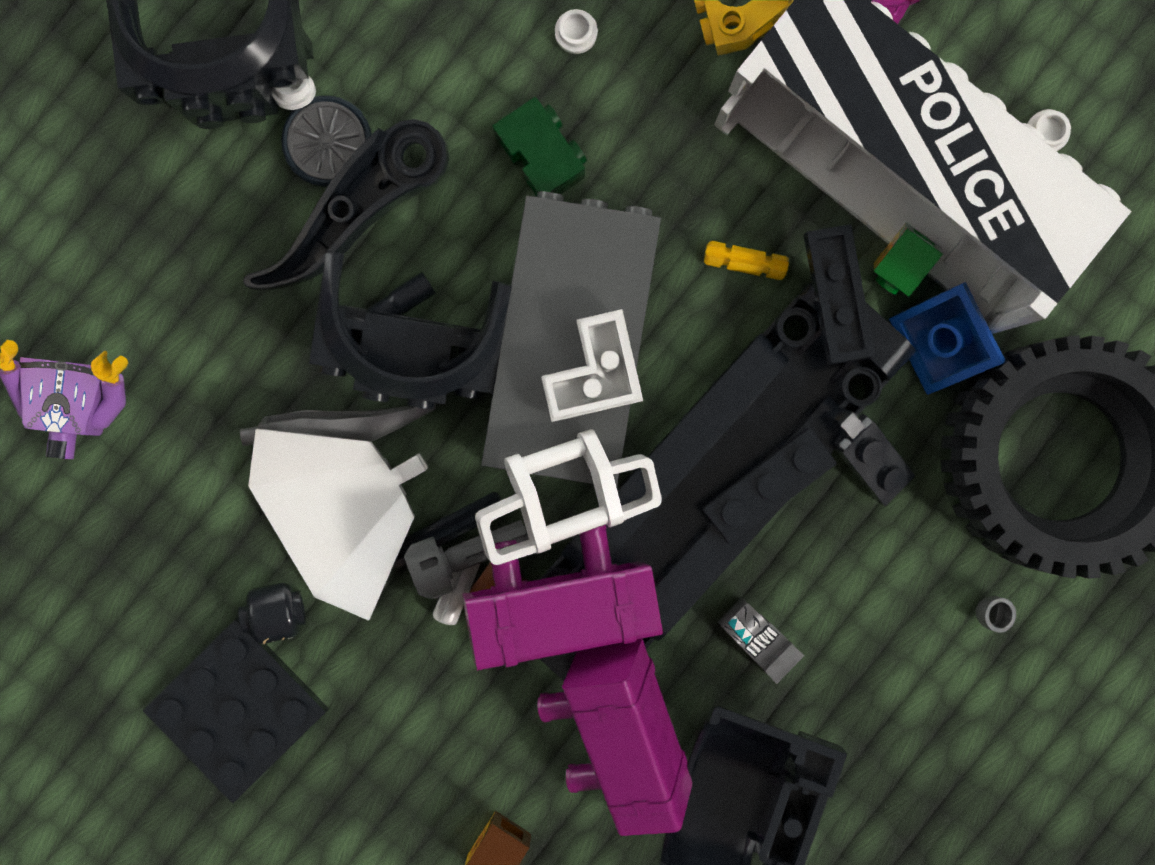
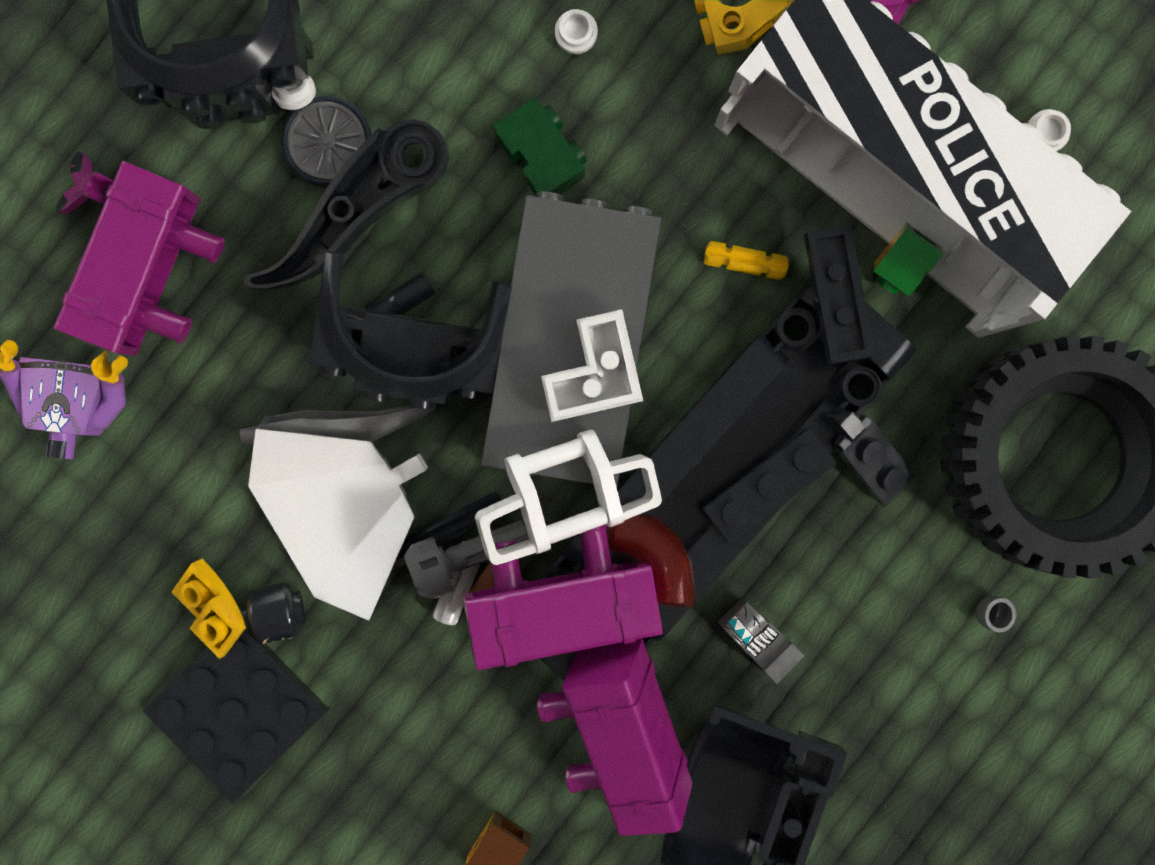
blue slope [889,282,1006,395] -> none
none -> magenta piece [53,161,225,356]
none -> magenta piece [56,151,114,215]
none -> yellow slope [172,558,246,659]
none -> clear red cylinder [609,513,695,608]

